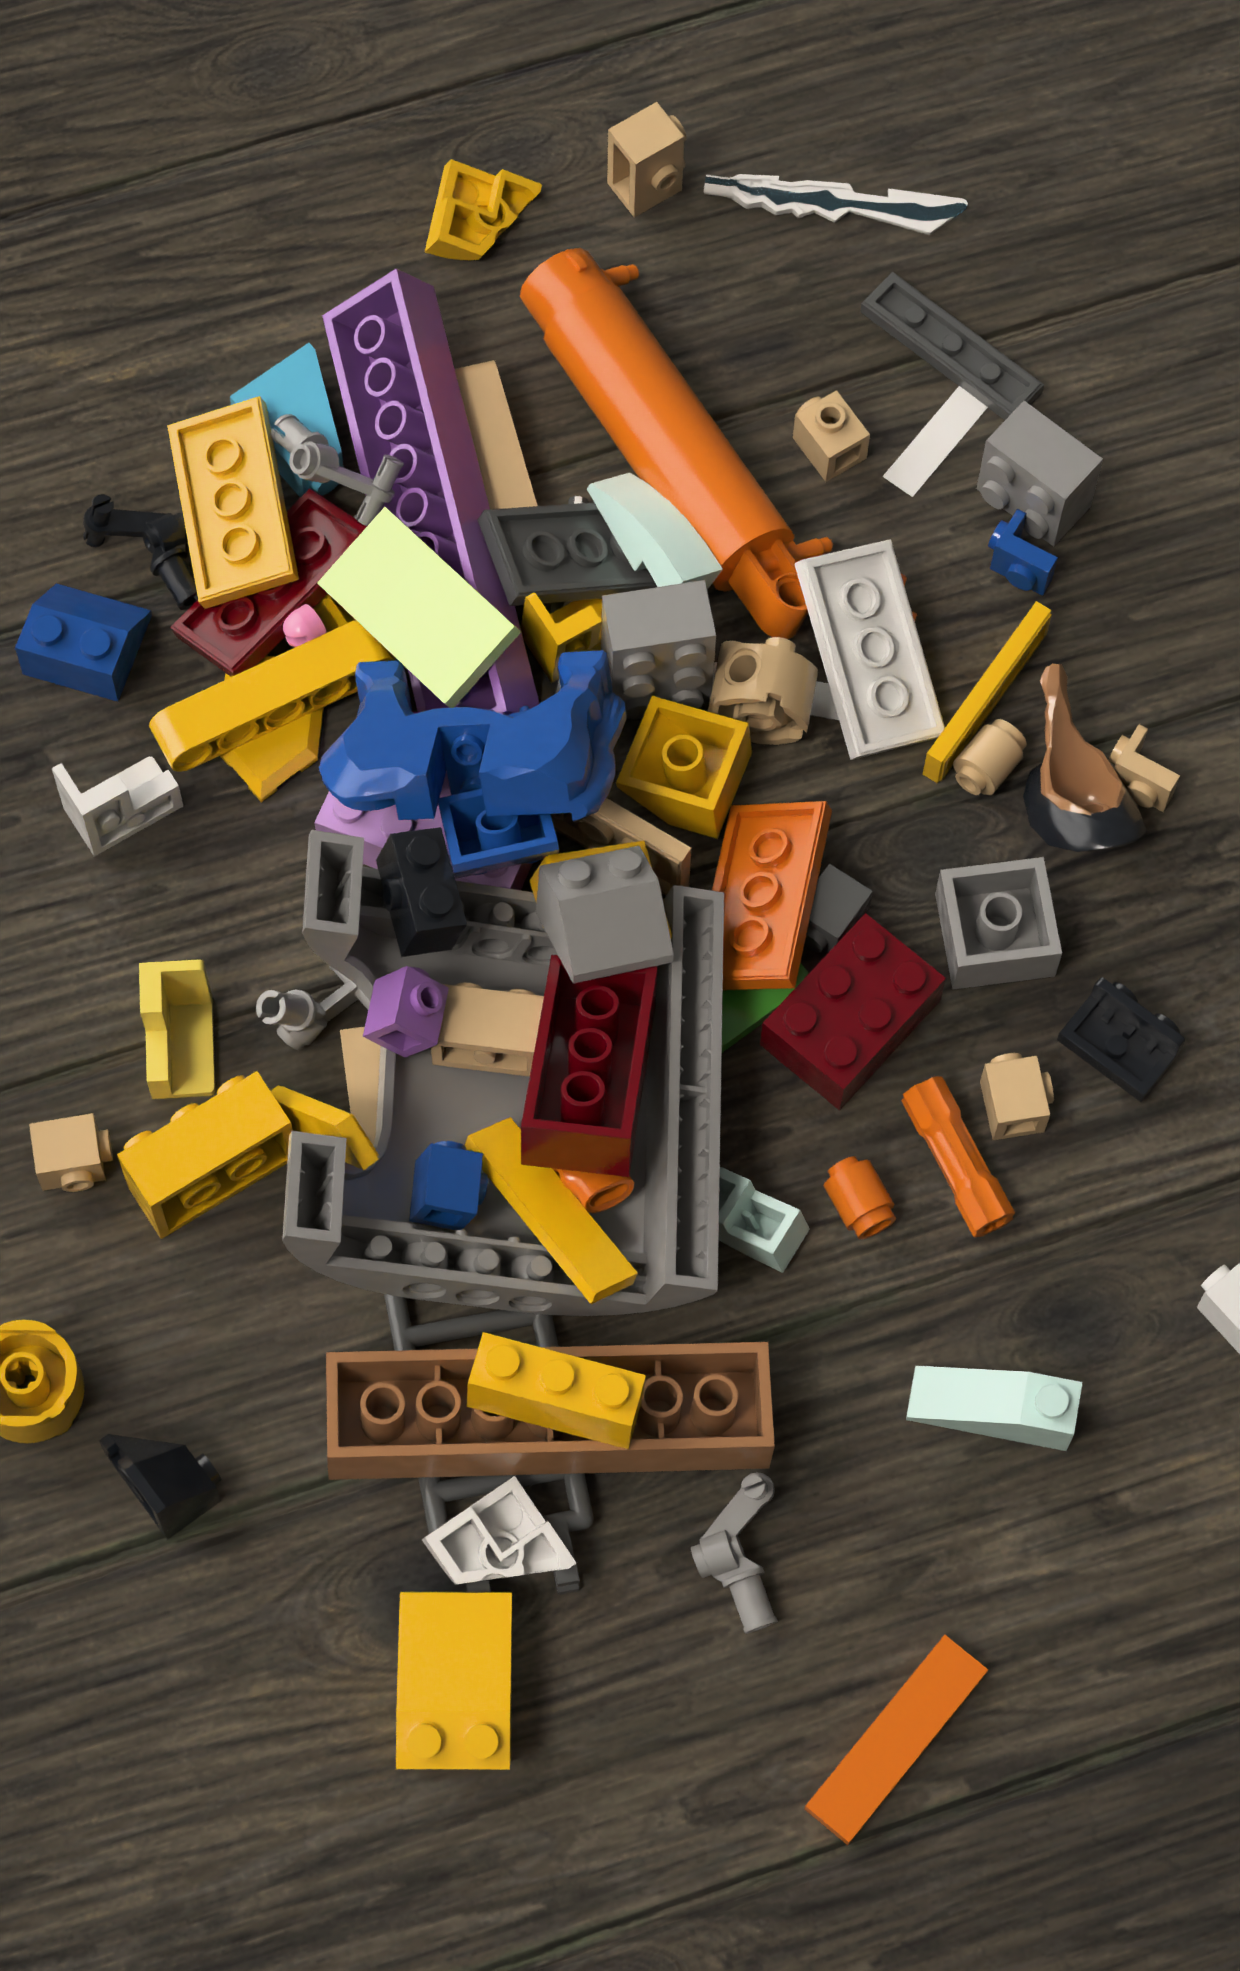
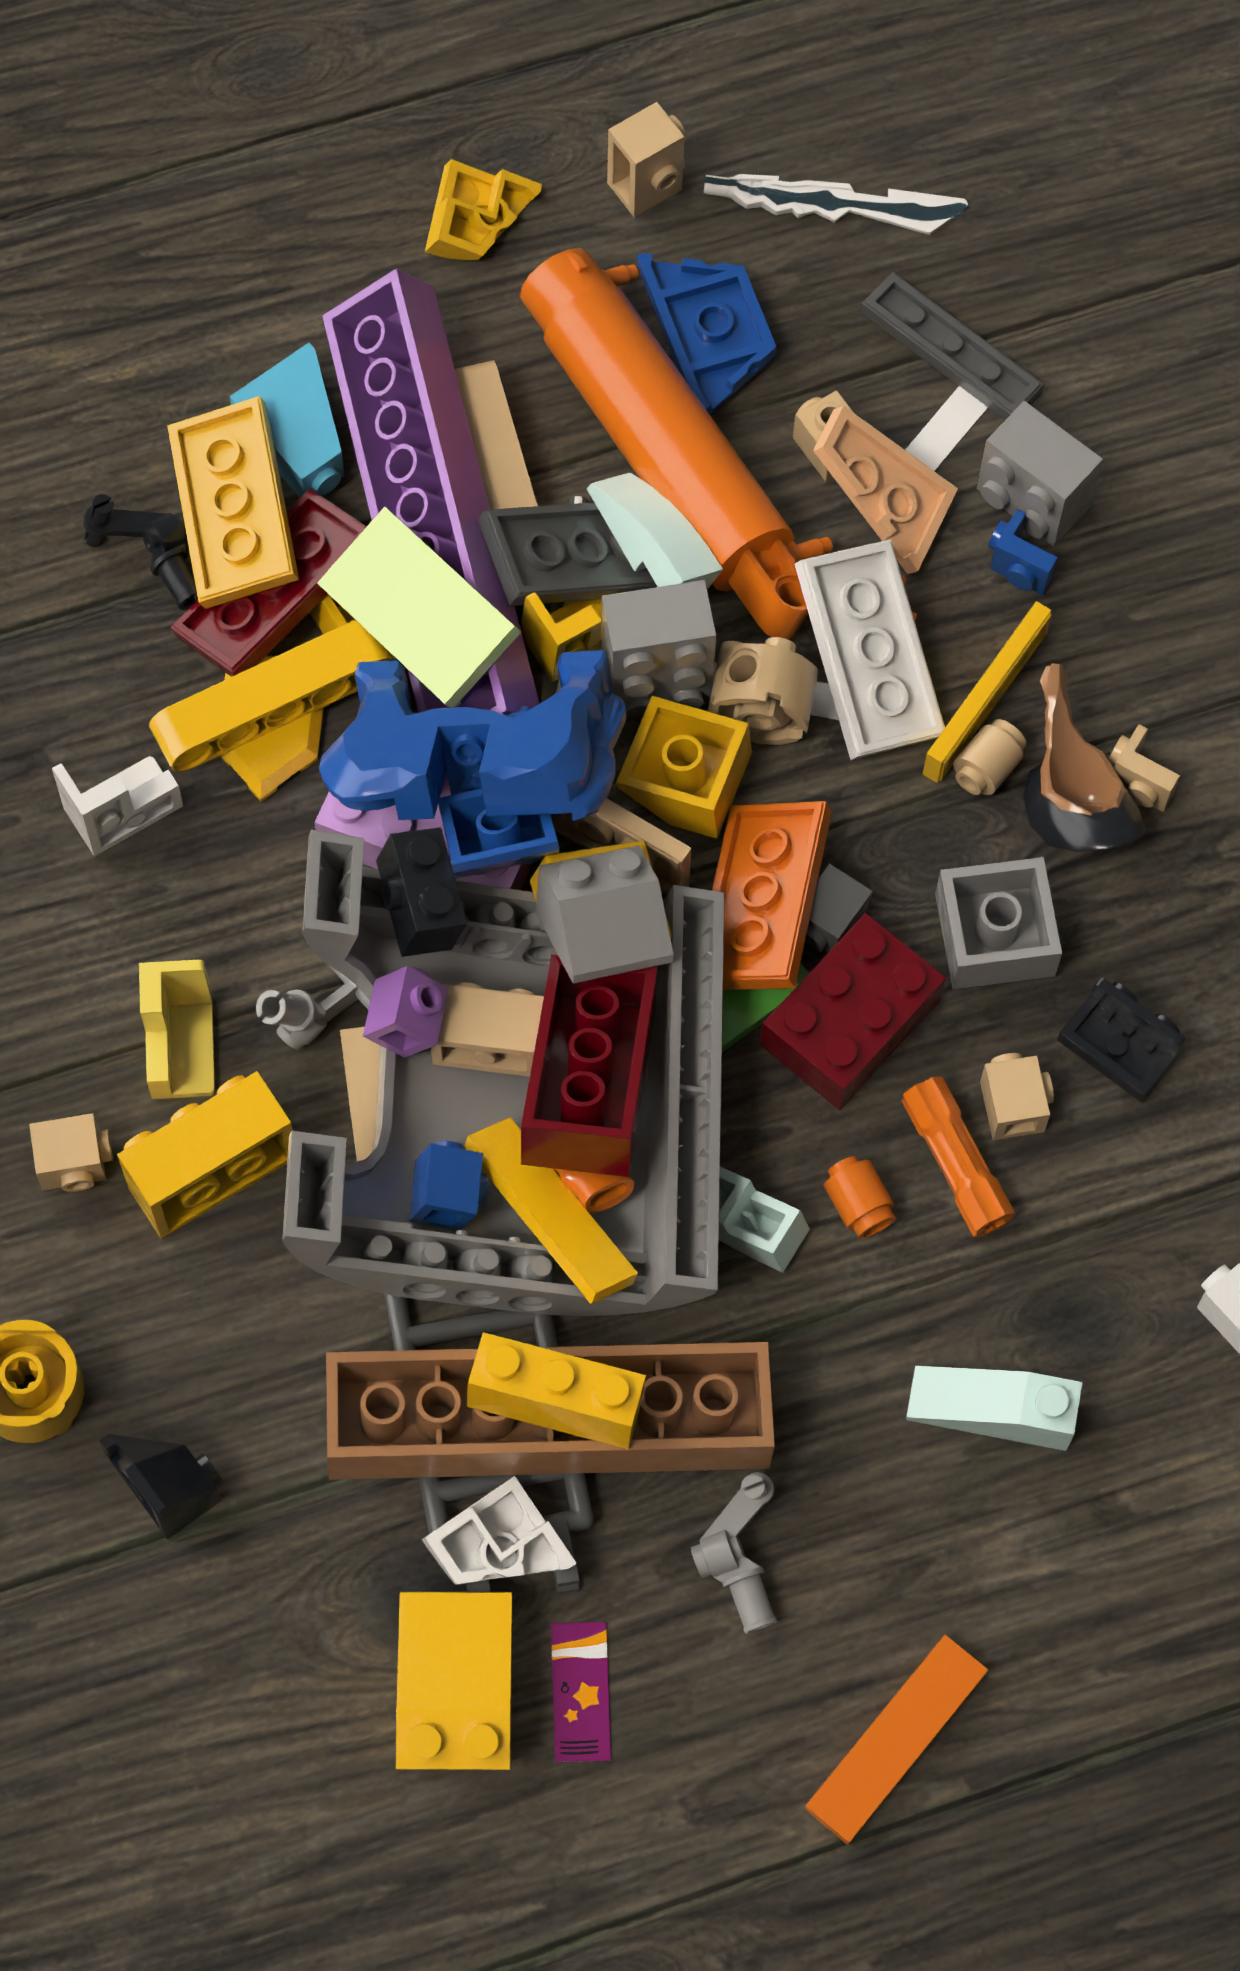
blue slope [15,583,152,702] -> none
light grey pin [271,414,404,526] -> none
yellow tile [271,1085,379,1170] -> none
bright pink hinge [283,604,327,648] -> none
none -> magenta sticker [551,1622,611,1762]
none -> blue wing [637,253,776,415]
none -> light nougat wing [813,405,958,574]

